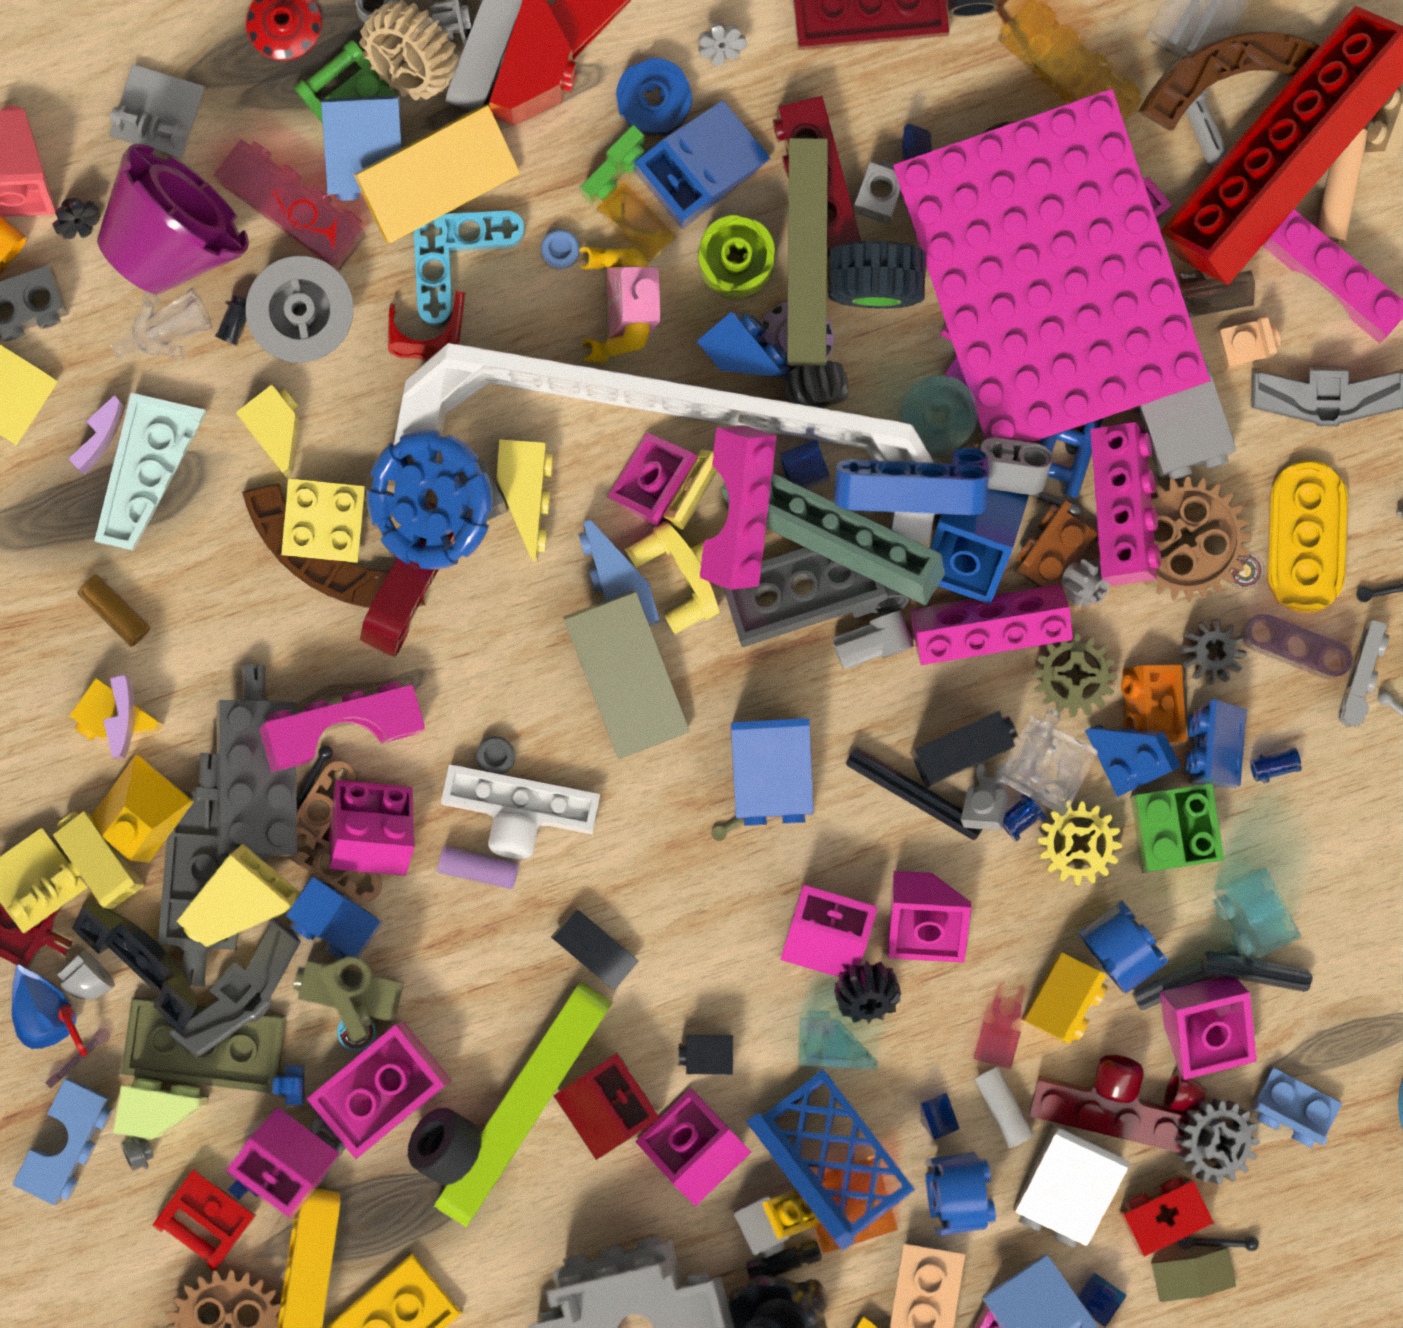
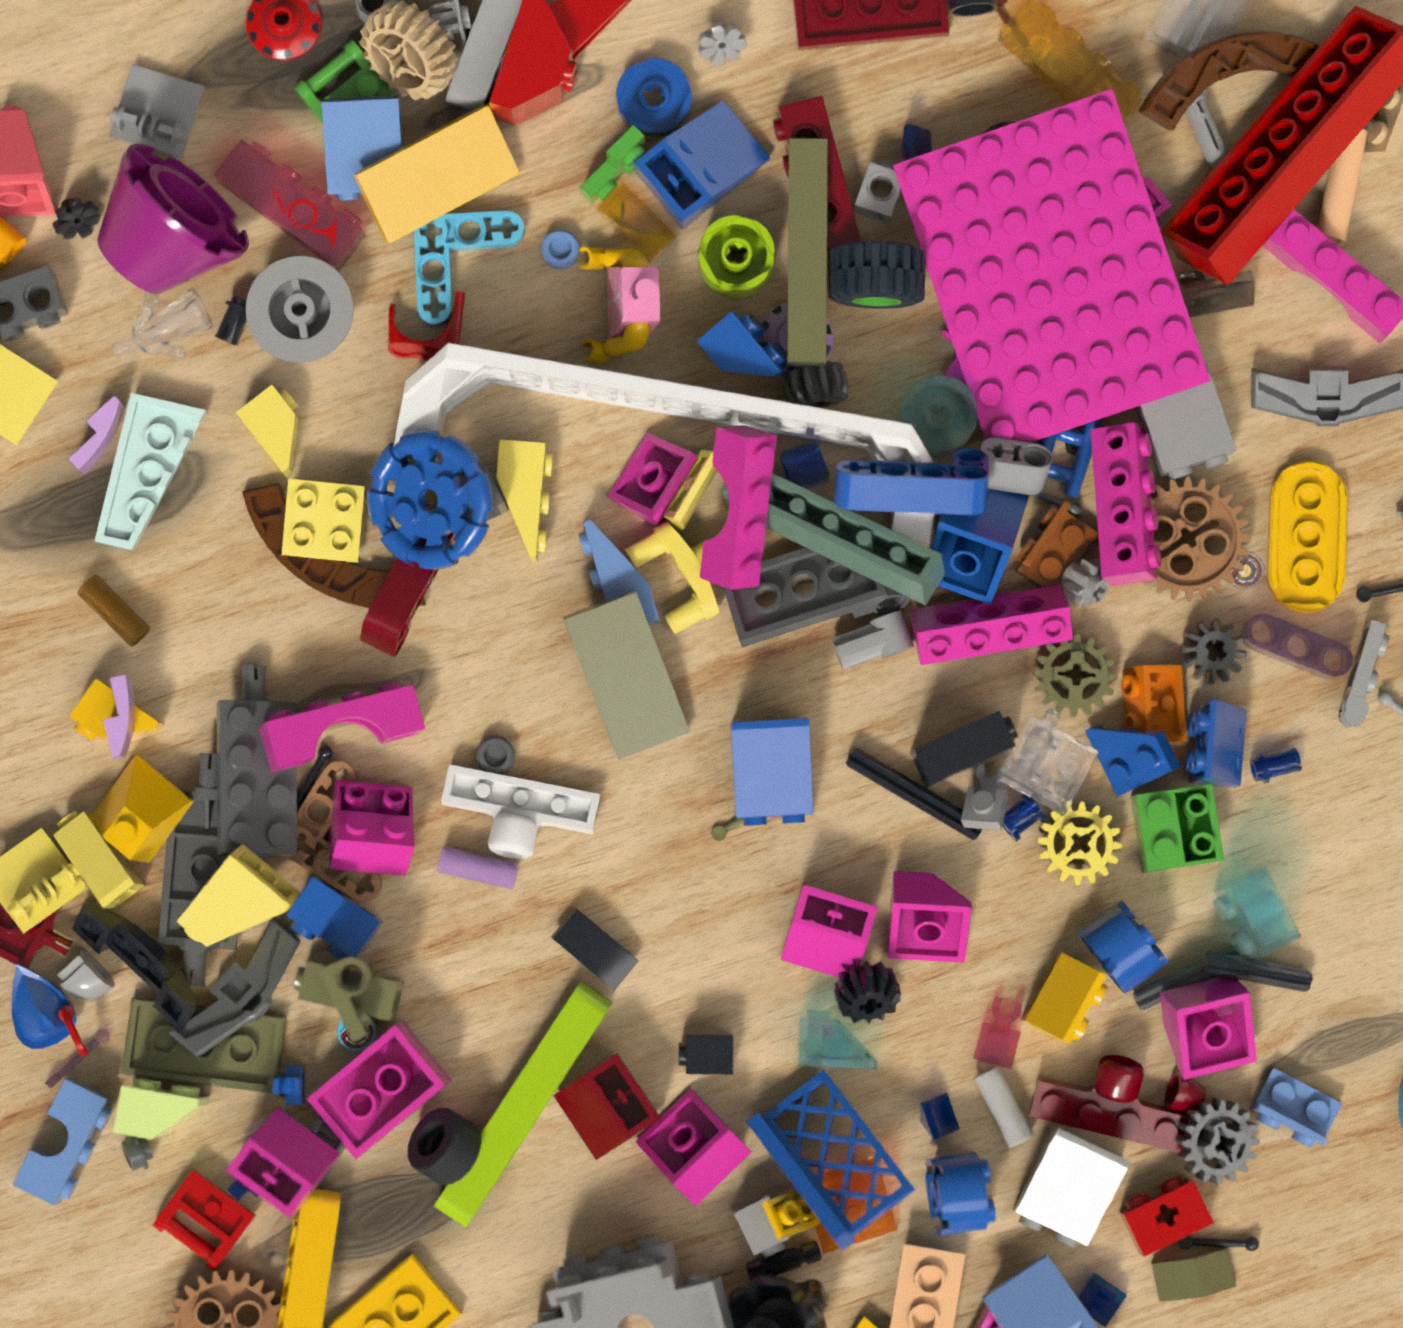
light nougat bracket [1218,316,1280,369] -> none

